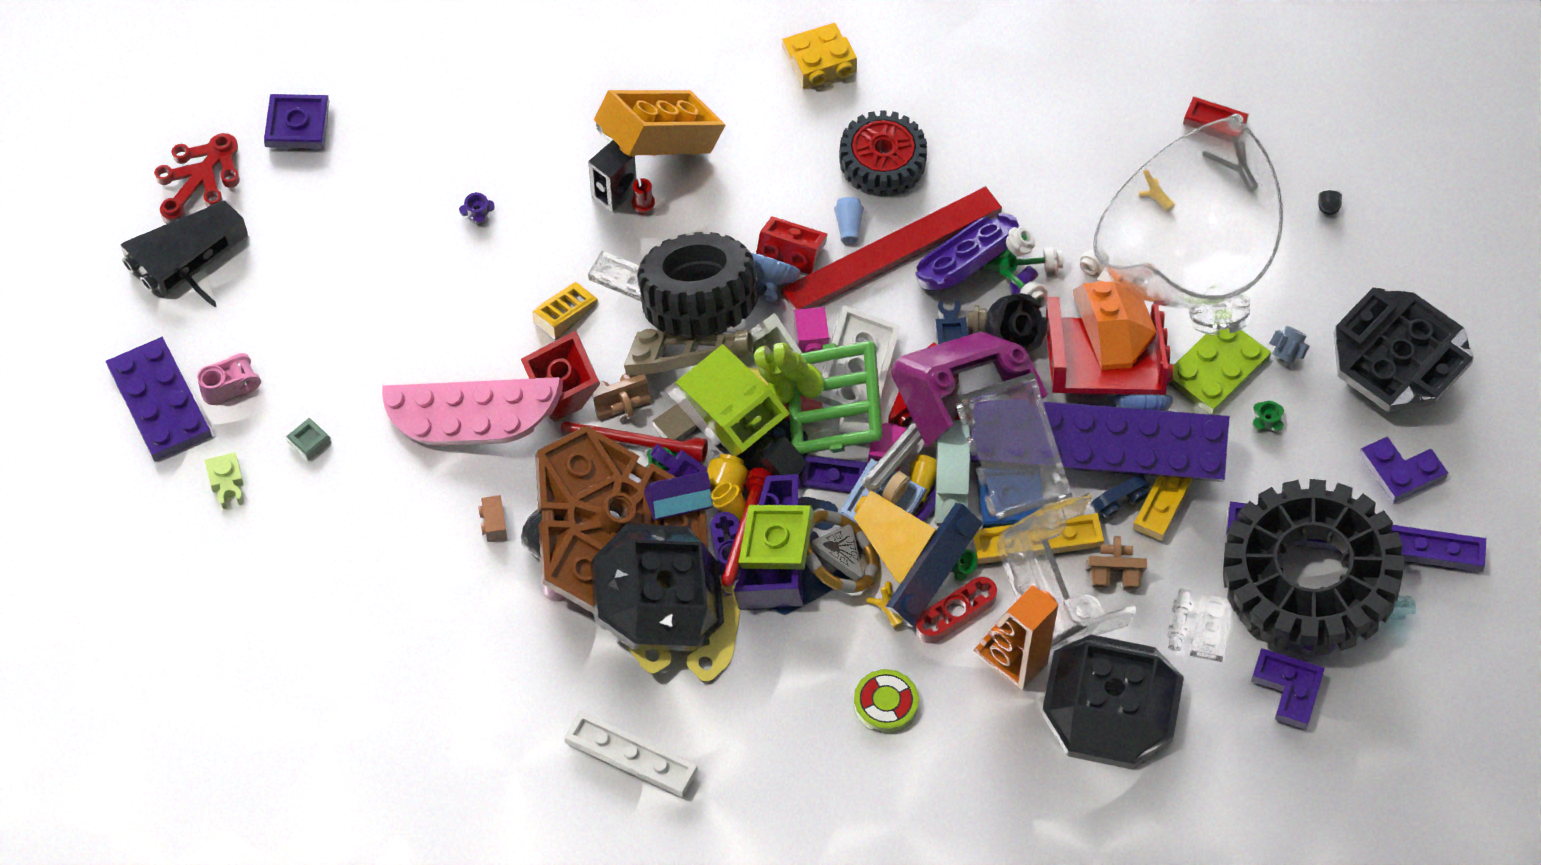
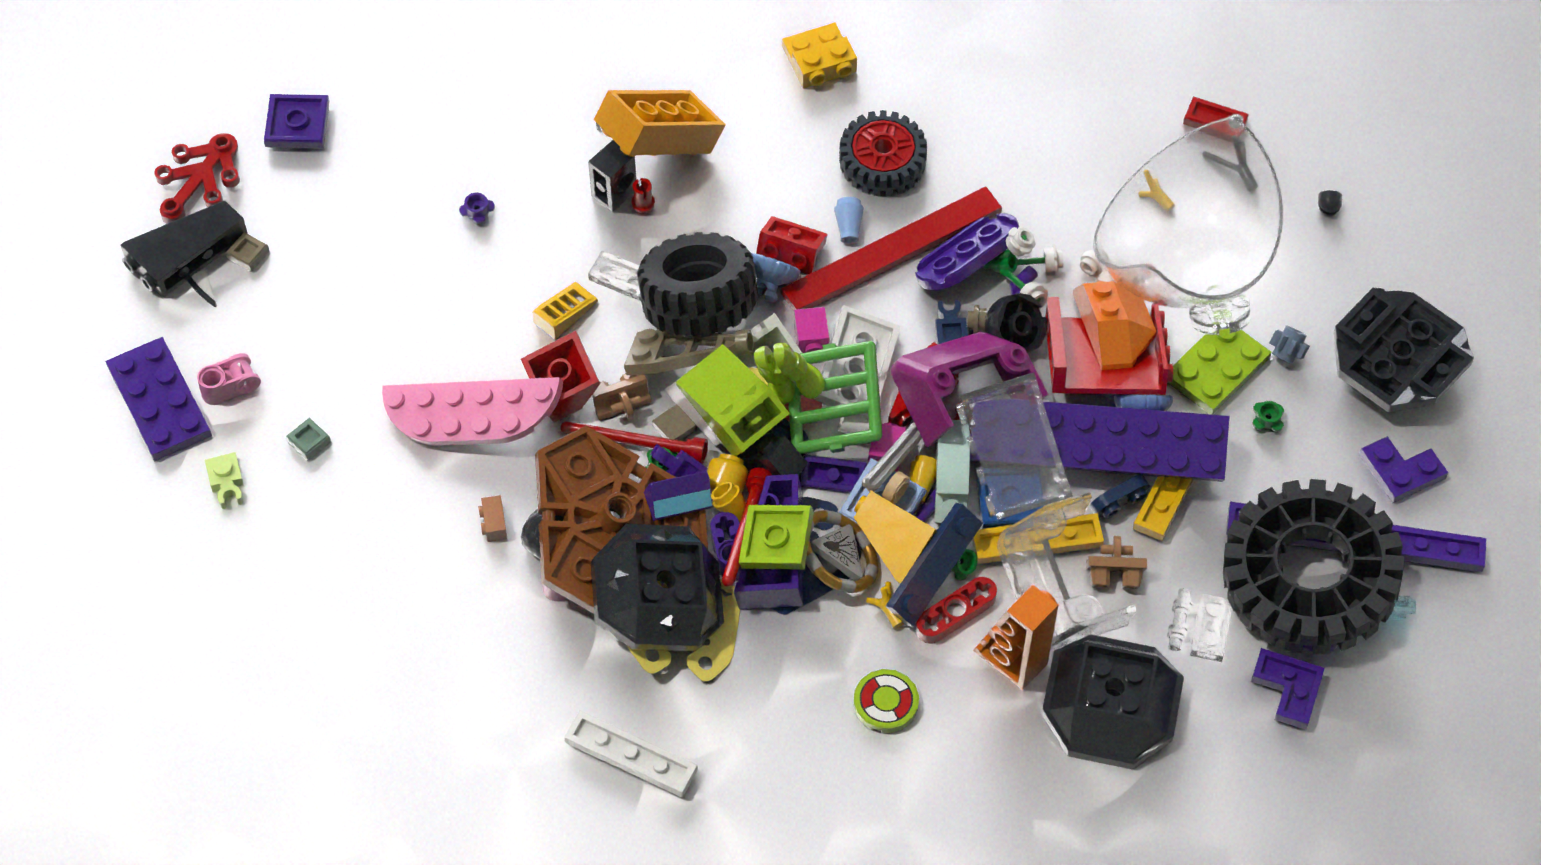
none -> dark tan tile [226,232,269,272]

